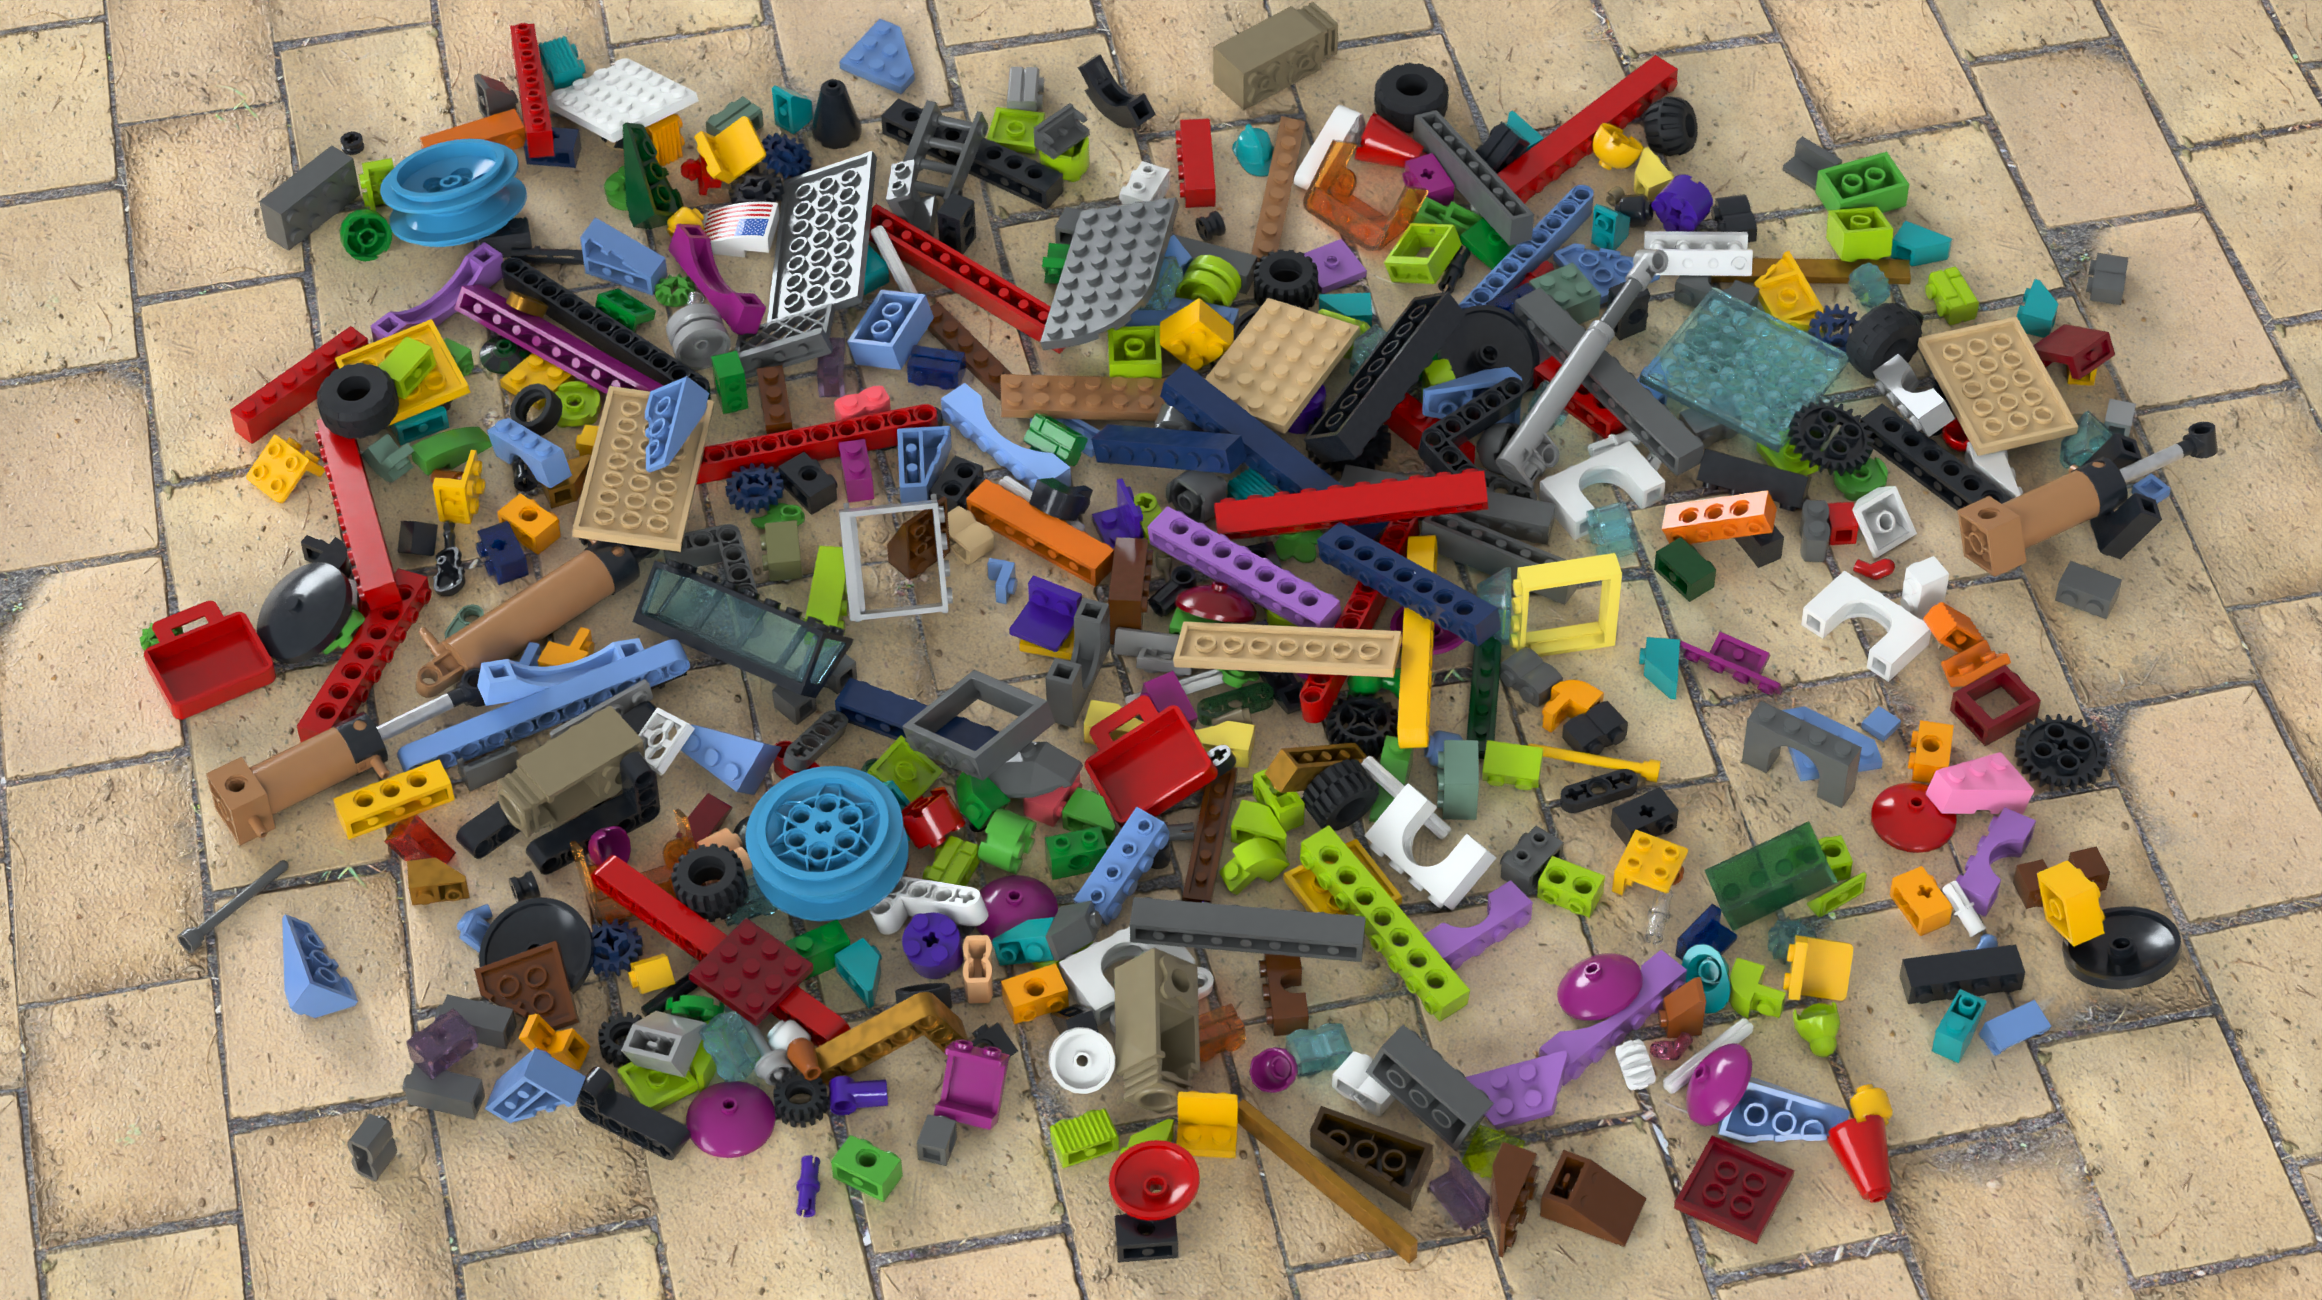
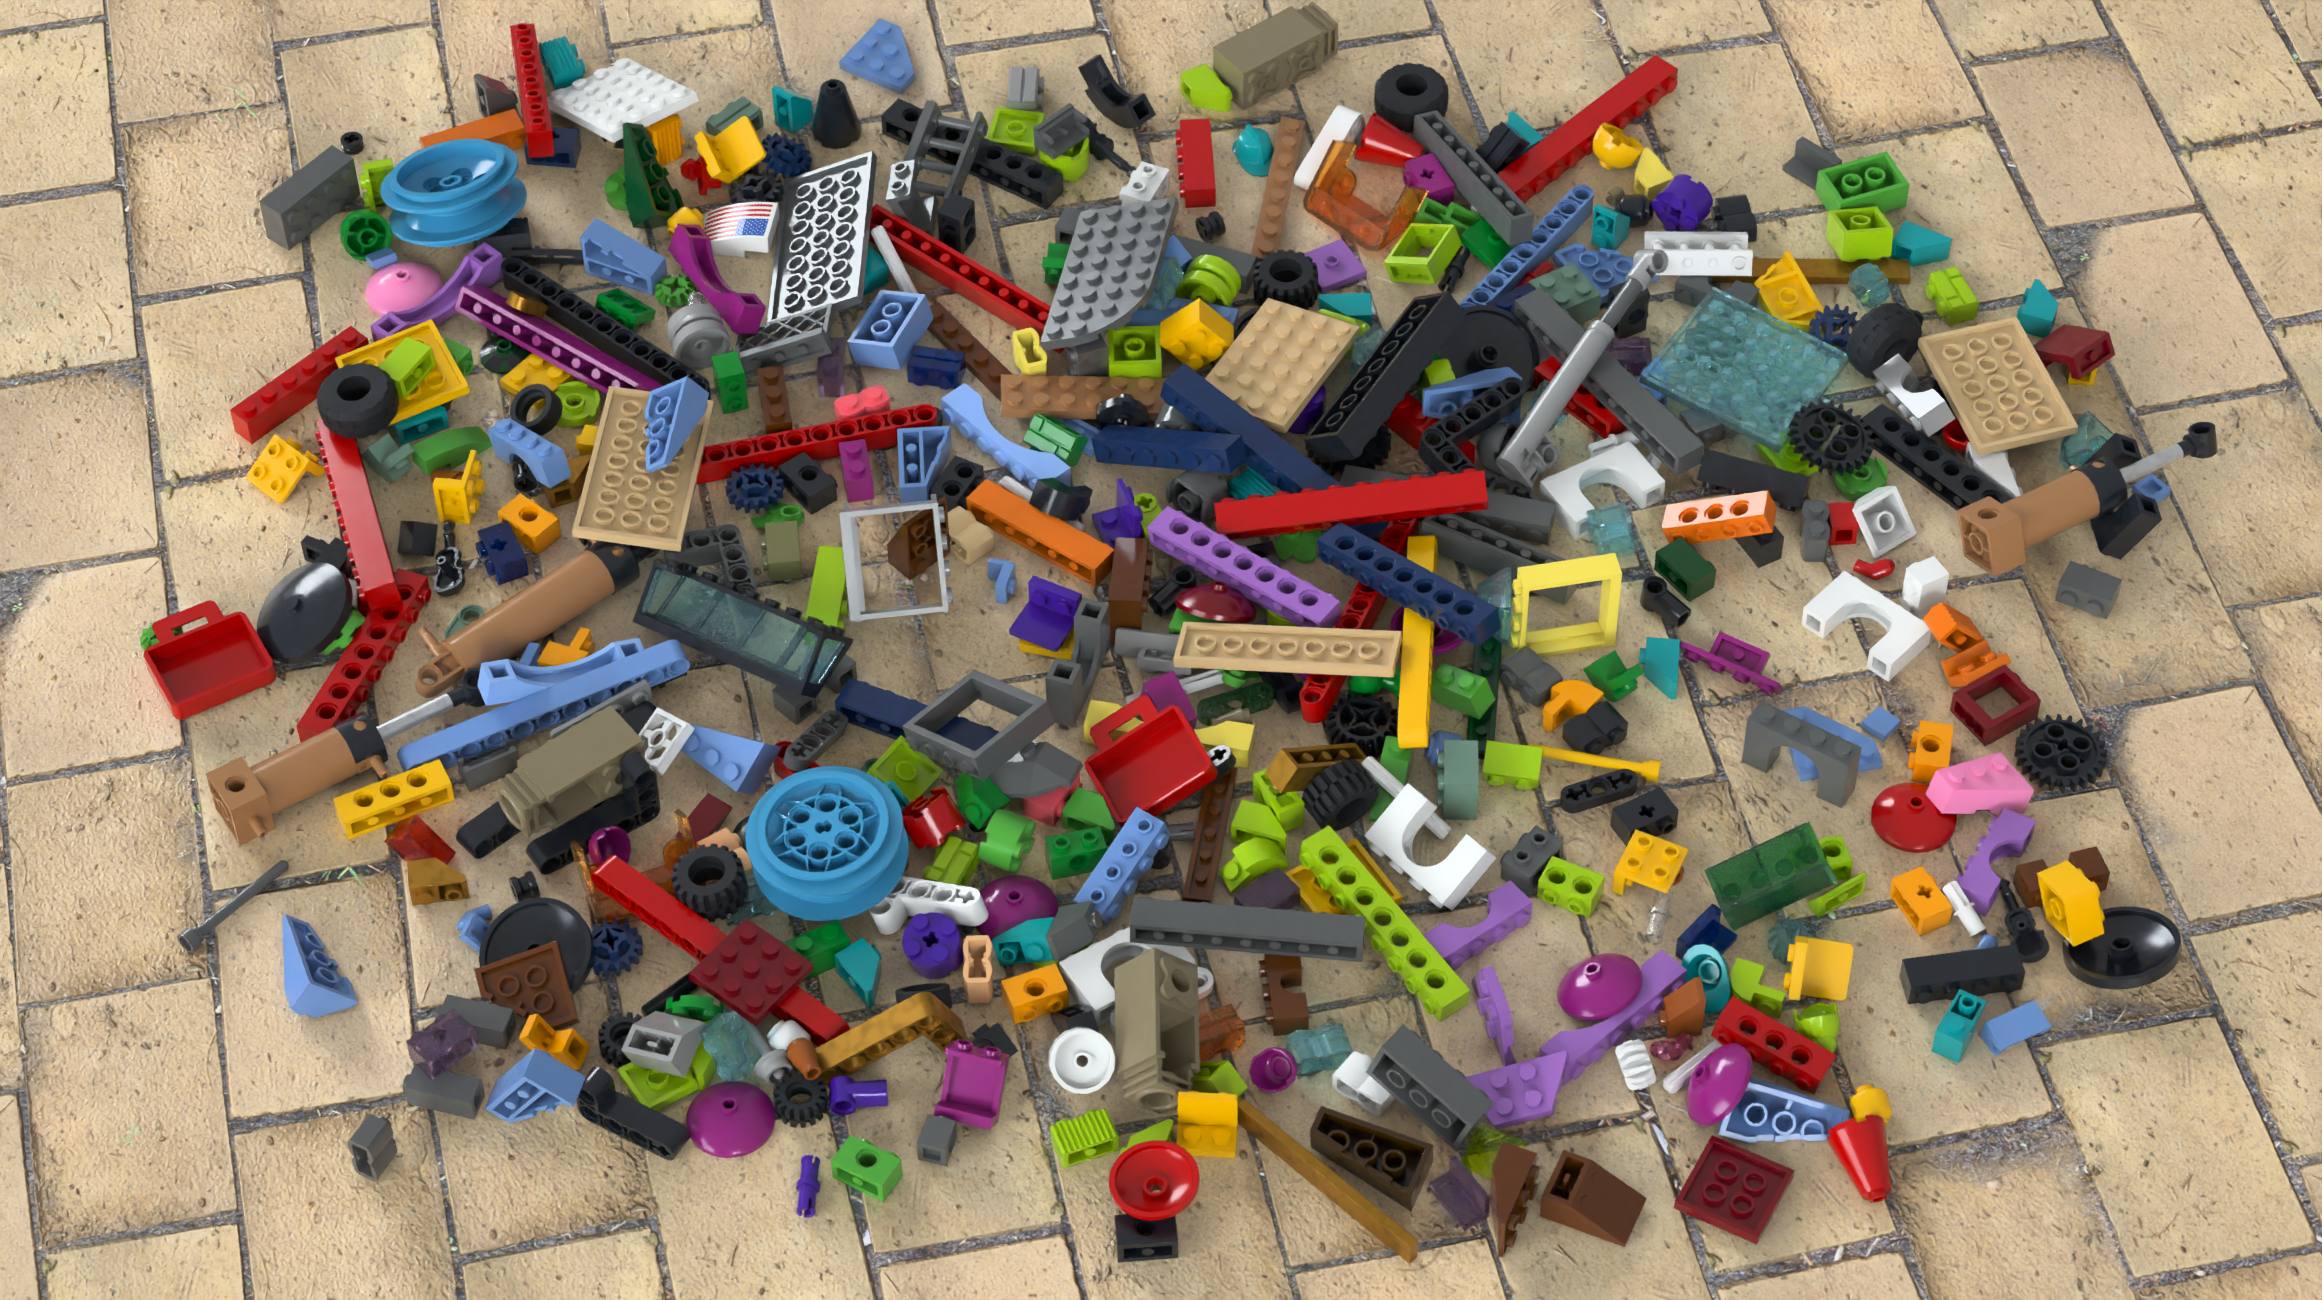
yellow brick [628,953,675,994] -> none
black wheel [1644,96,1698,156] -> none
dark grey brick [2086,253,2128,305] -> none
light grey brick [2101,399,2136,440] -> none
none -> medium blue tile [365,247,398,270]
none -> bright pink dish [366,261,443,316]
none -> light yellow brick [1013,328,1048,375]
none -> flat silver piece [1066,333,1109,377]
none -> black piece [1080,117,1136,177]
none -> black plate [1096,393,1148,431]
none -> lime slope [1180,63,1232,113]
none -> lime slope [1191,1060,1248,1102]
none -> clear purple brick [1234,867,1300,910]
none -> bright green brick [1431,662,1495,719]
none -> medium lavender wing [1472,966,1516,1067]
none -> green brick [1583,650,1644,702]
none -> clear purple brick [1605,336,1652,376]
none -> black piece [1640,576,1691,628]
none -> red brick [1711,996,1836,1095]
none -> black piece [1999,878,2050,963]

